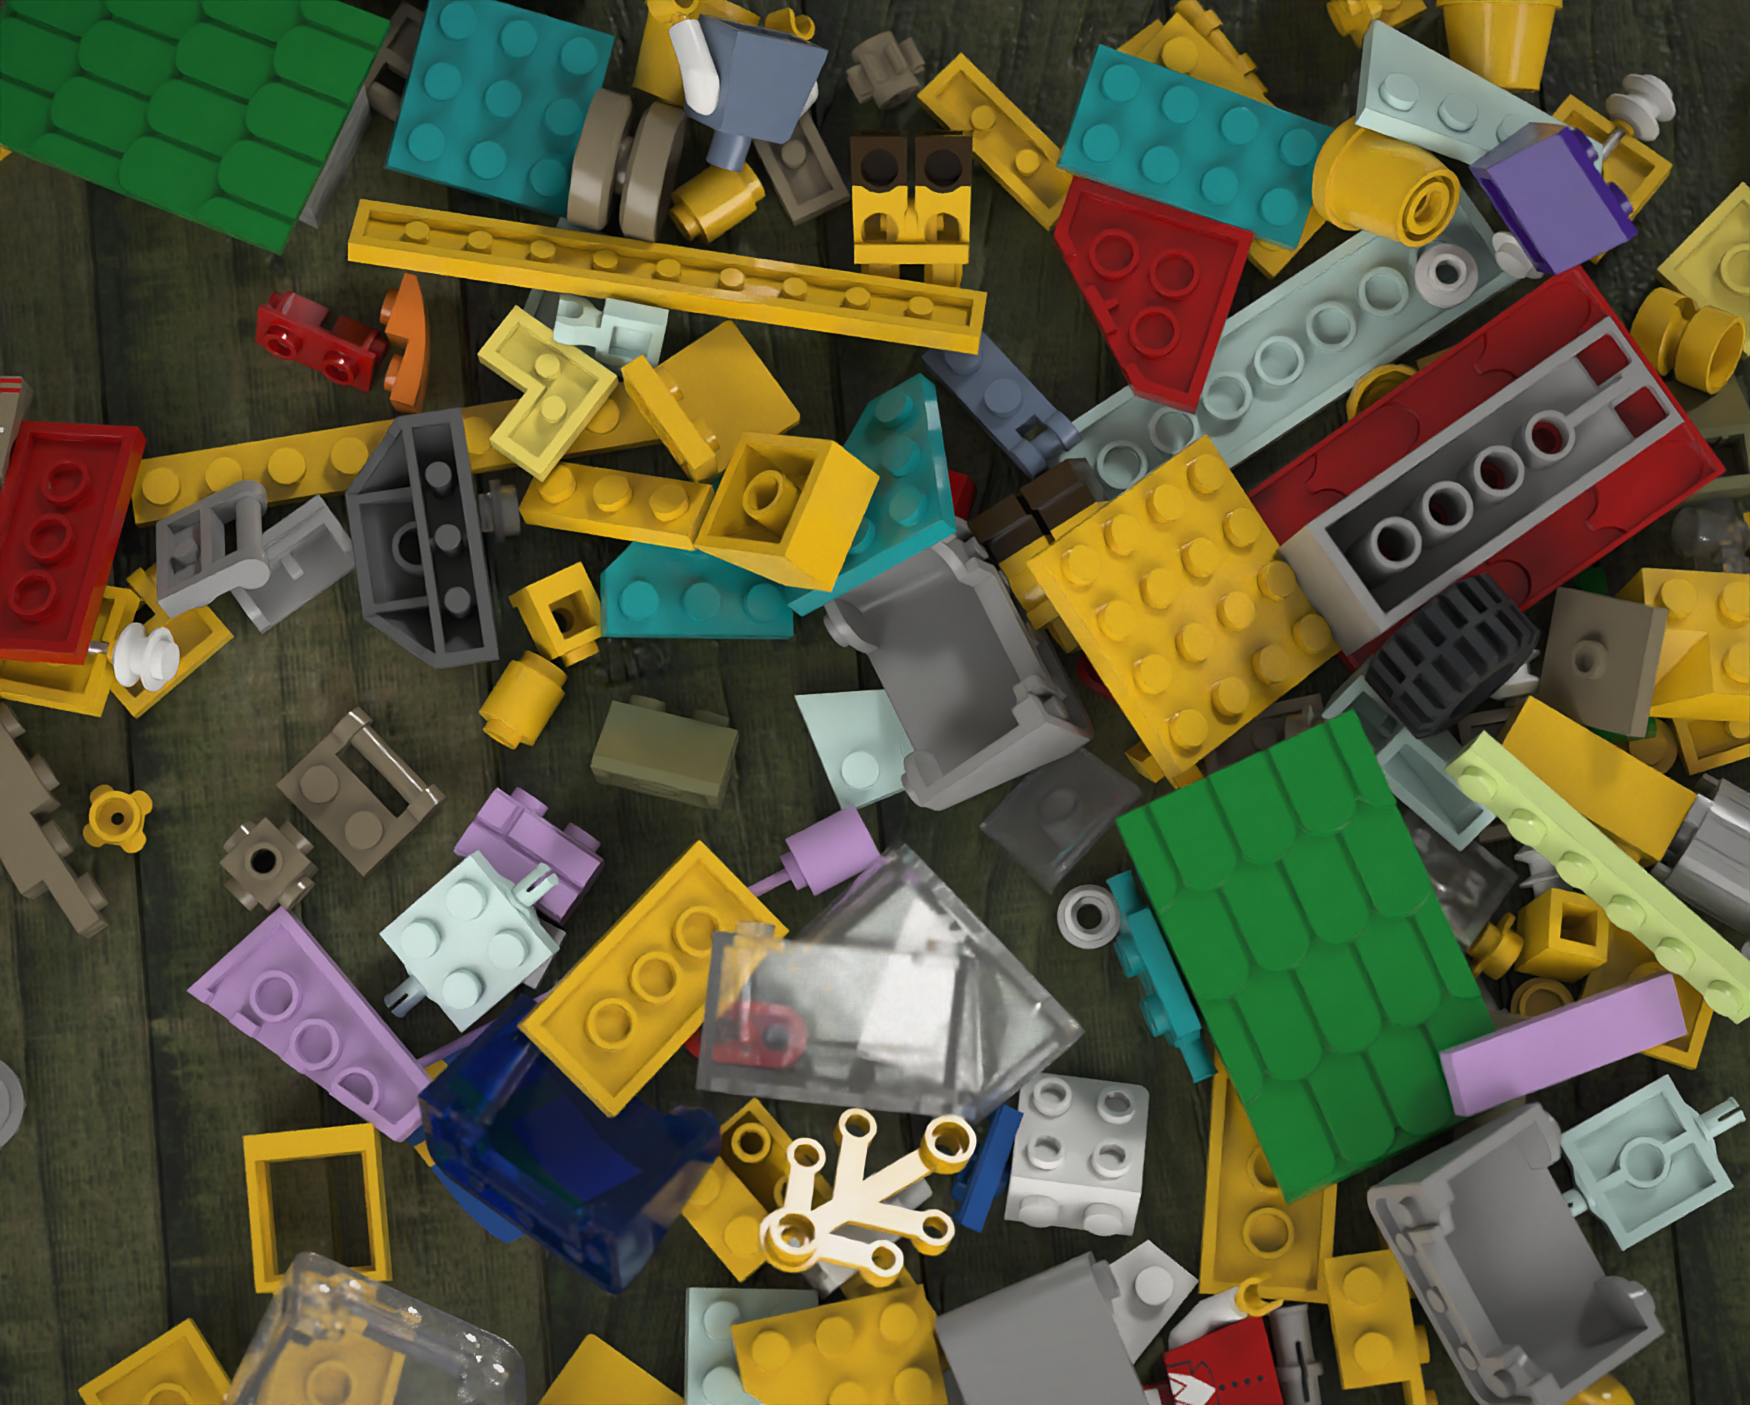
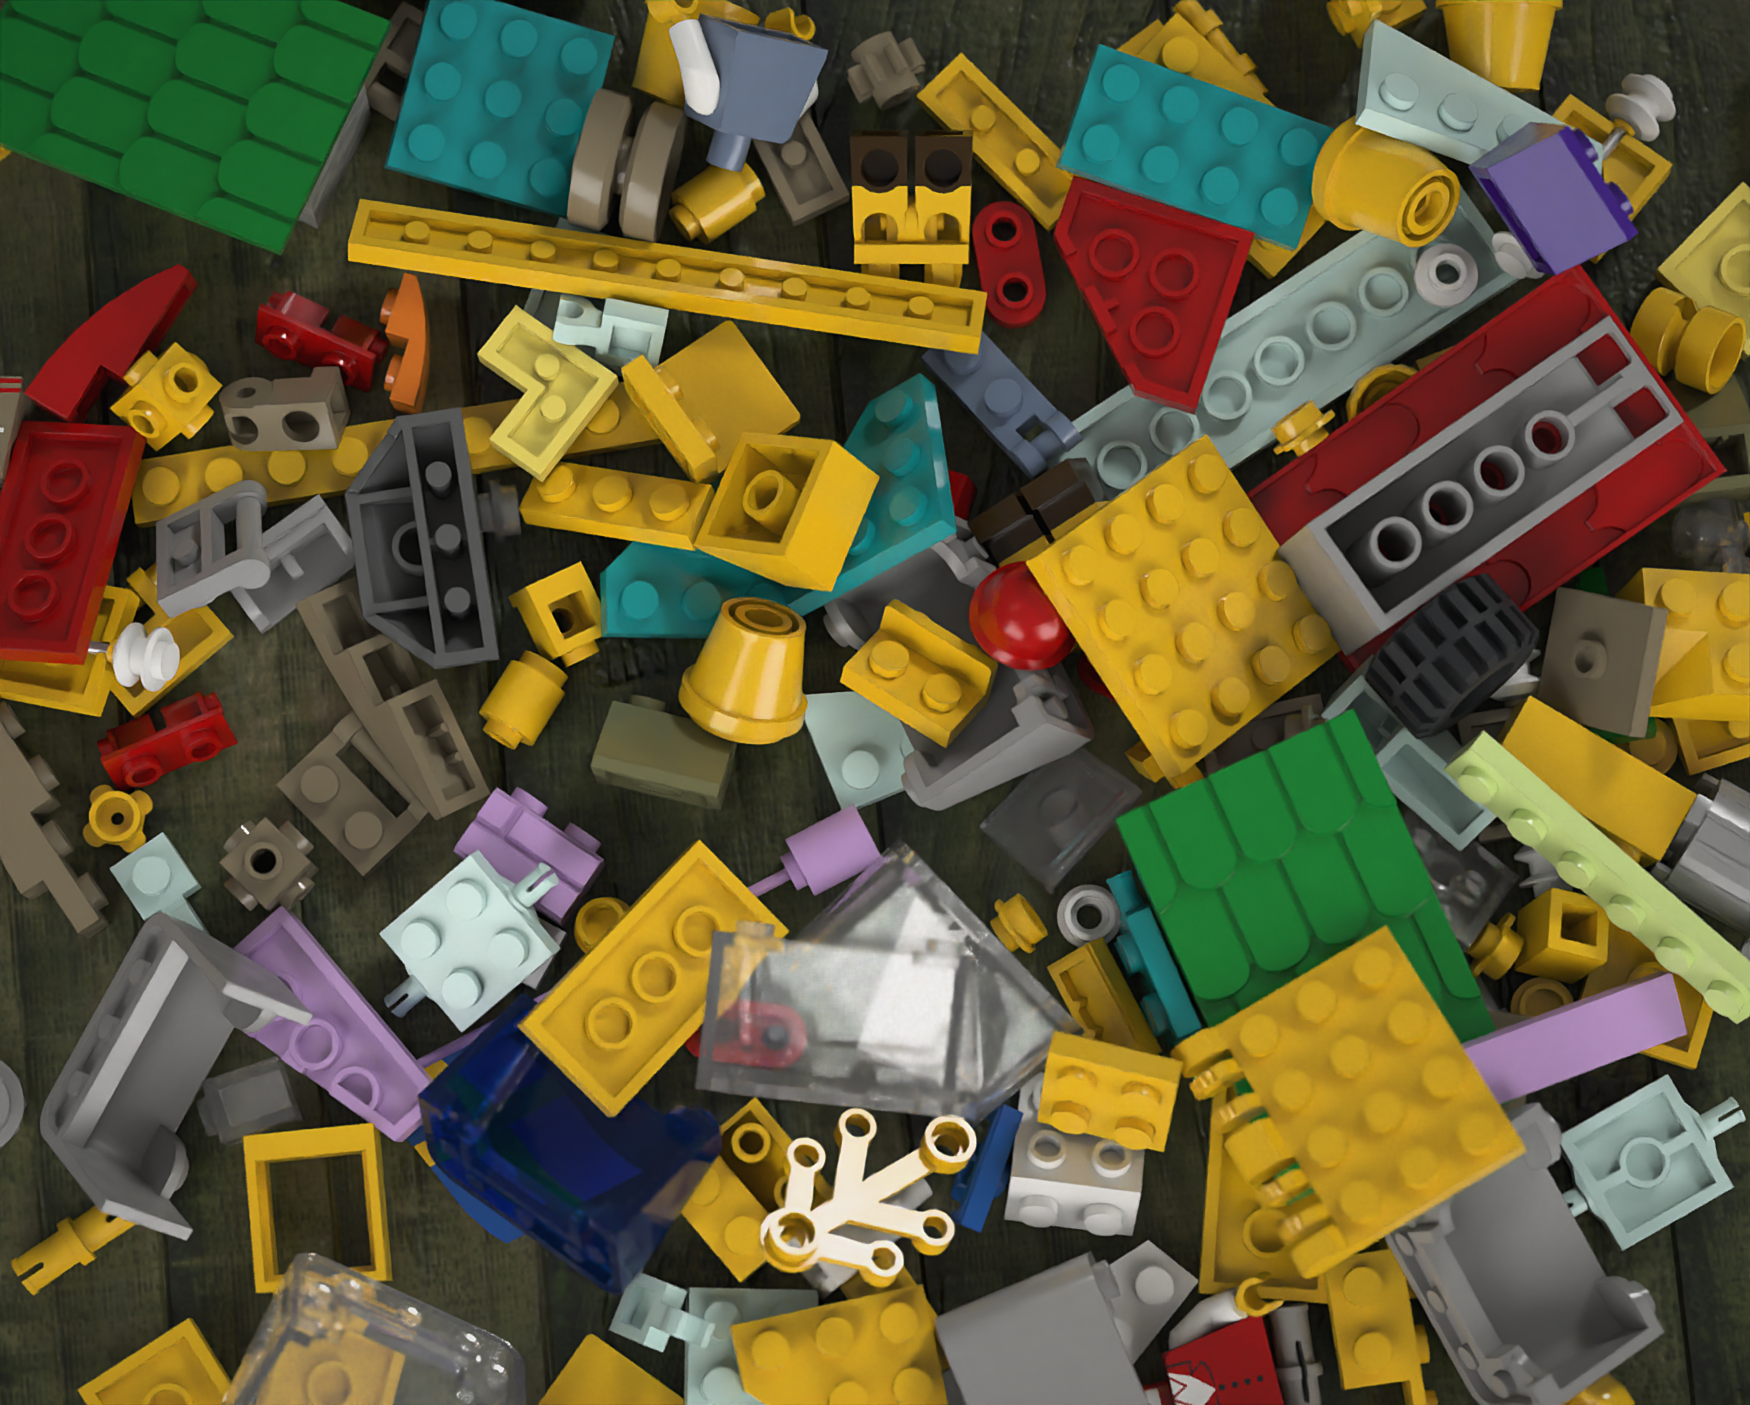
none -> yellow pin [10,1205,139,1295]
none -> red slope [24,264,198,424]
none -> light grey windscreen [40,912,313,1241]
none -> red hinge [97,691,238,792]
none -> light aqua plate [109,832,210,935]
none -> yellow brick [110,342,223,451]
none -> clear brick [197,1056,303,1146]
none -> dark tan leg [219,366,351,451]
none -> dark tan slope [295,576,491,820]
none -> yellow plate [574,897,630,954]
none -> light aqua plate [609,1269,715,1352]
none -> yellow piece [678,597,808,745]
none -> yellow bracket [840,599,998,748]
none -> red helmet [968,561,1076,671]
none -> red plate [972,201,1046,329]
none -> yellow plate [990,893,1048,954]
none -> yellow plate [1037,1031,1183,1152]
none -> yellow plate [1047,937,1162,1055]
none -> yellow hinge [1170,926,1526,1278]
none -> yellow plate [1270,399,1335,457]

